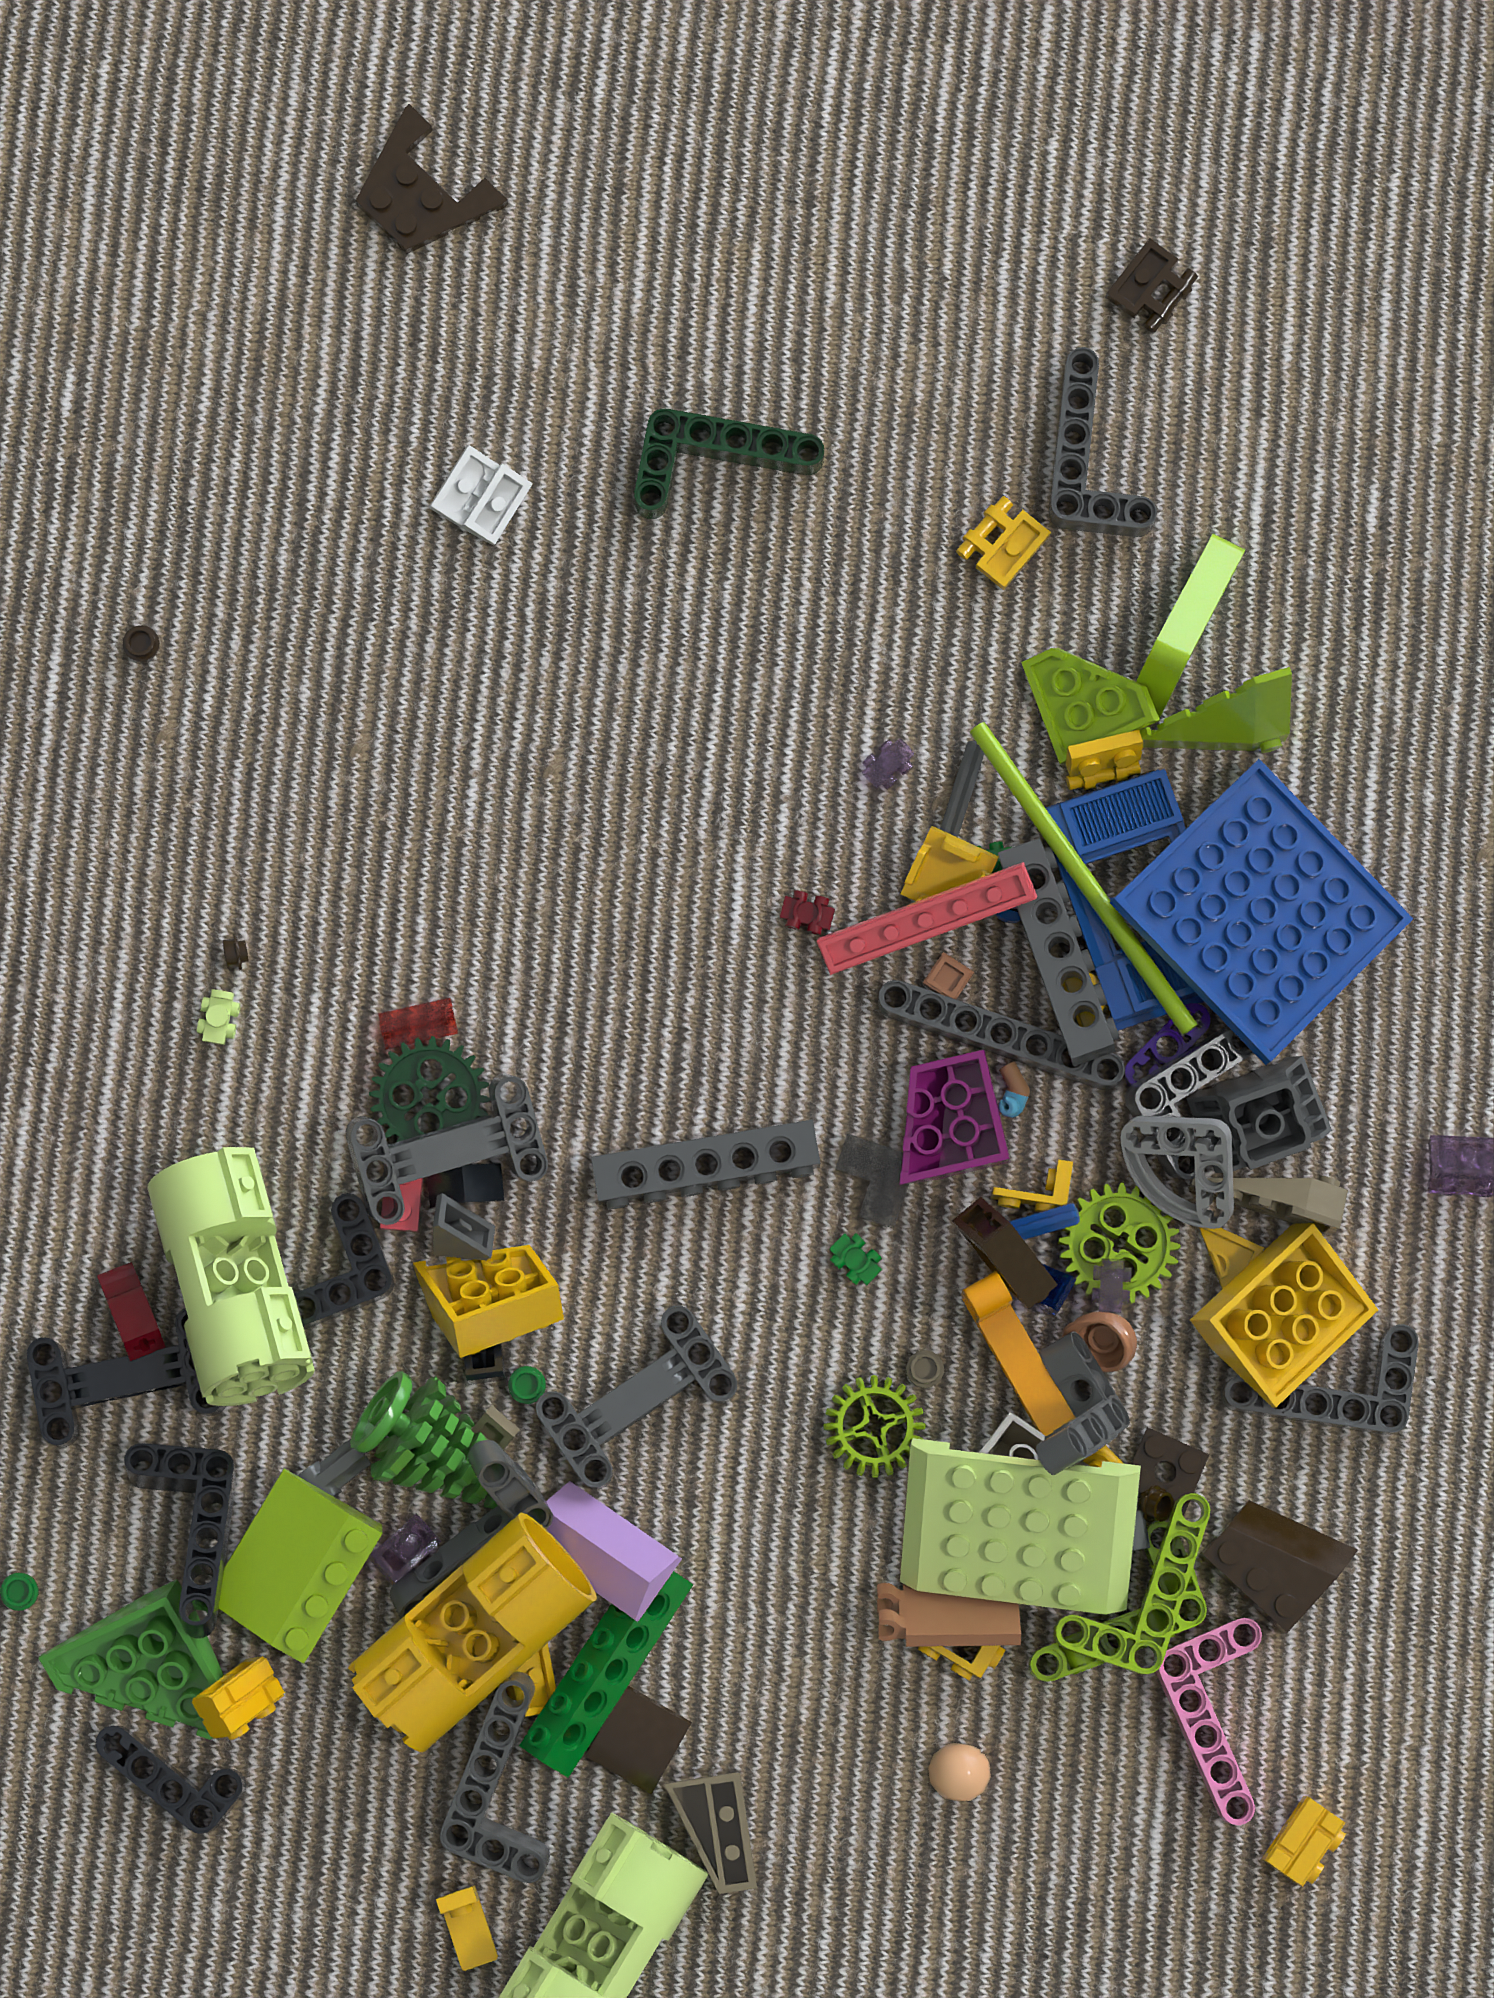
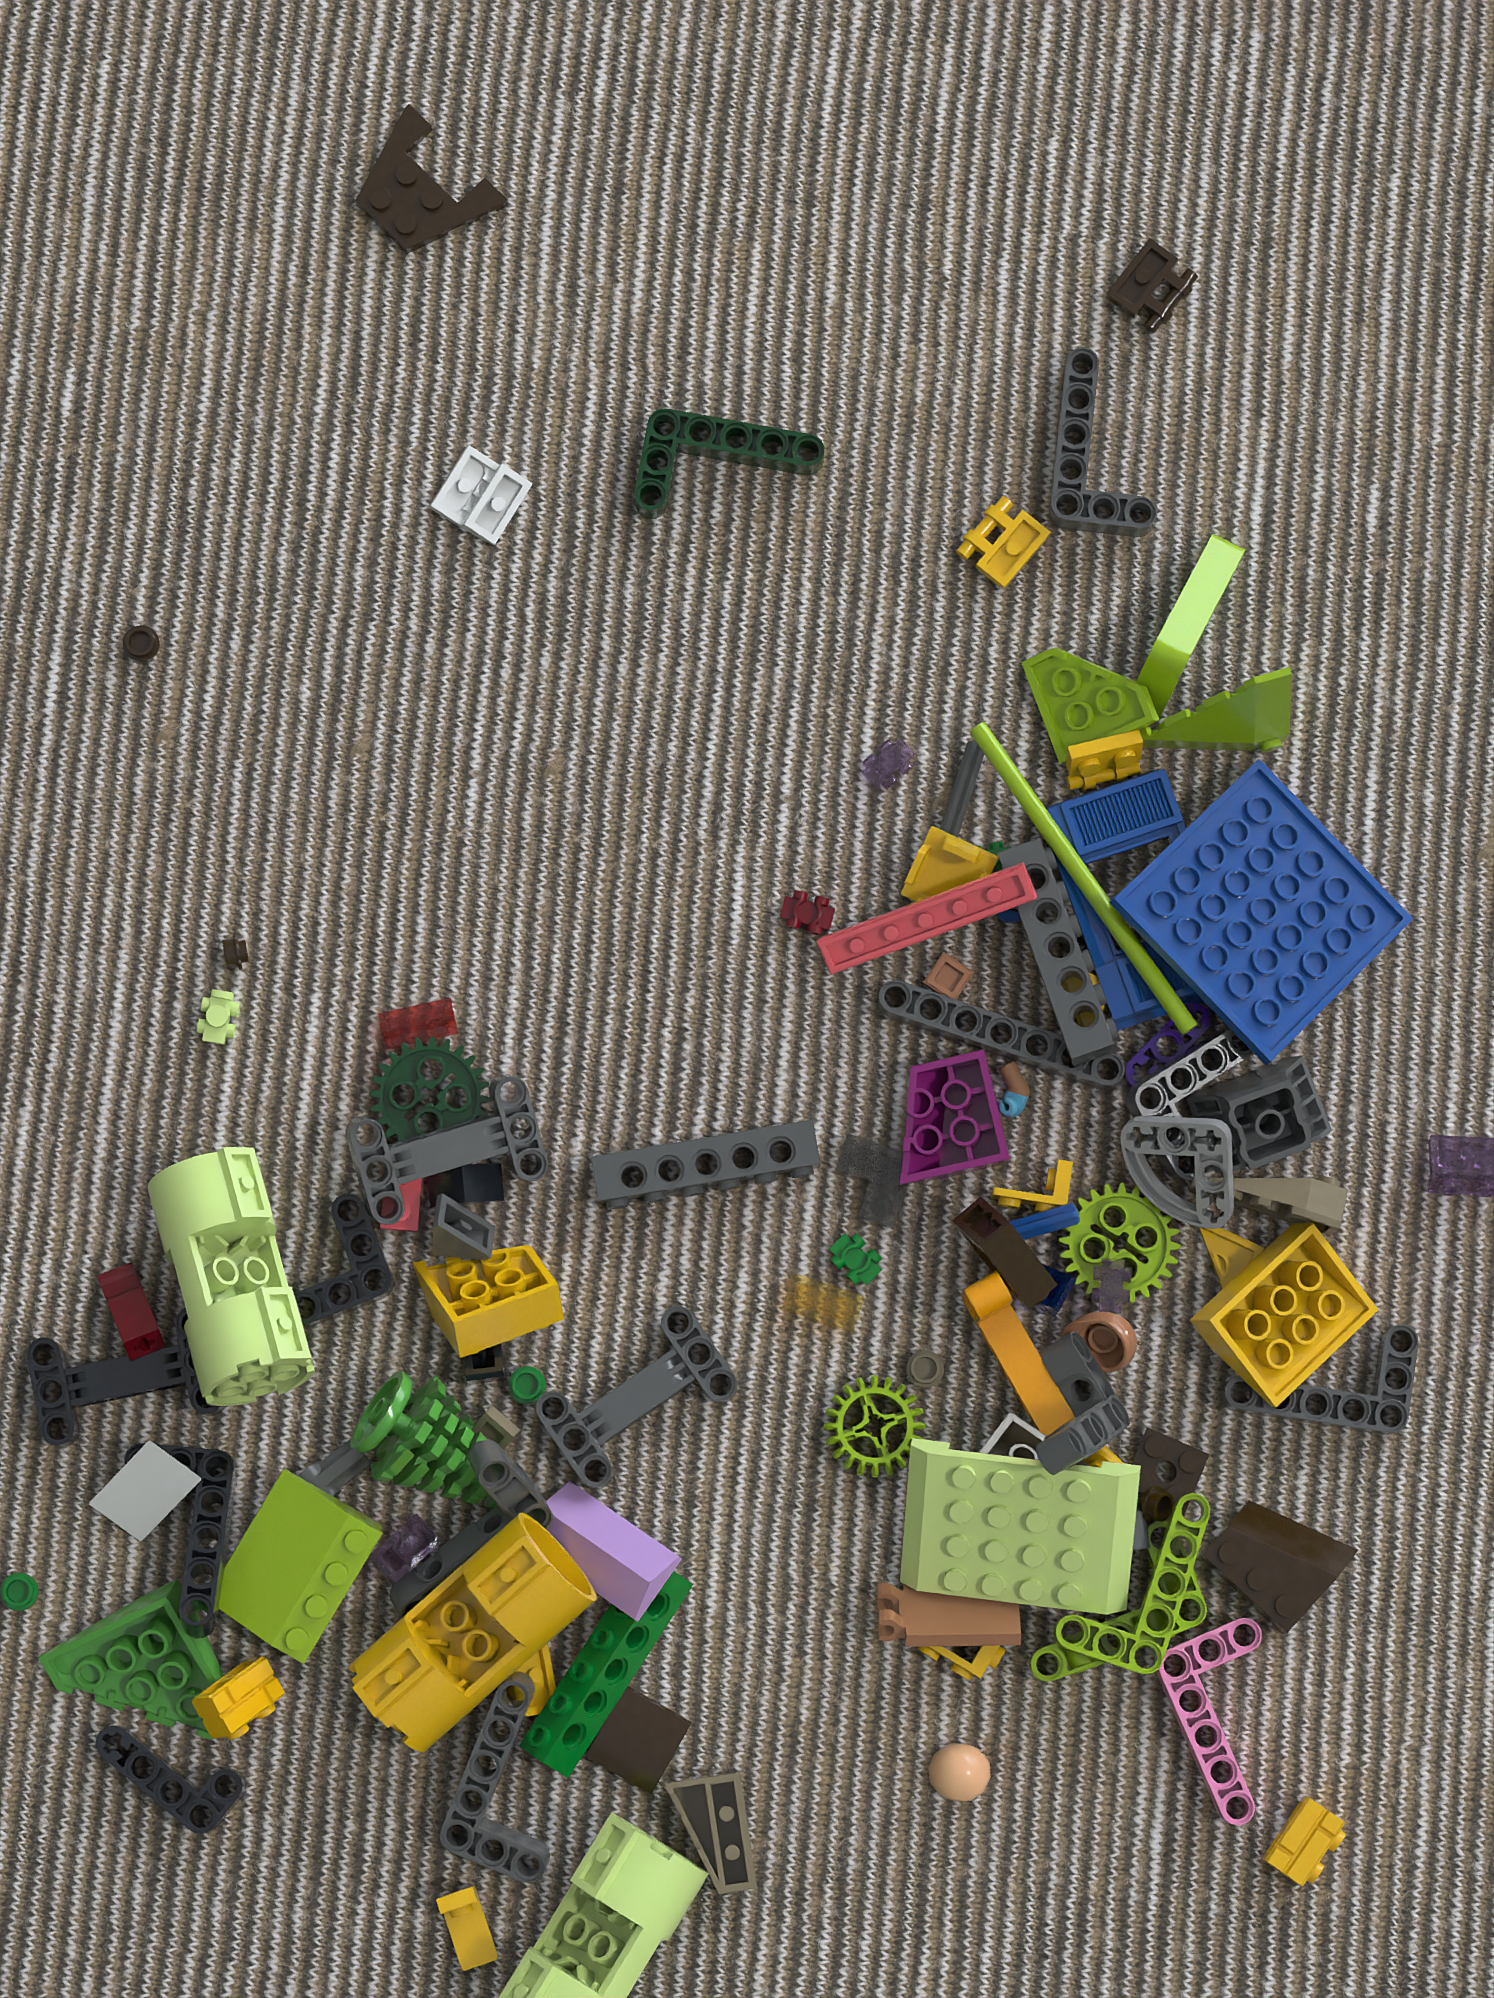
none -> white sticker [89,1440,201,1541]
none -> clear yellow plate [782,1273,865,1333]

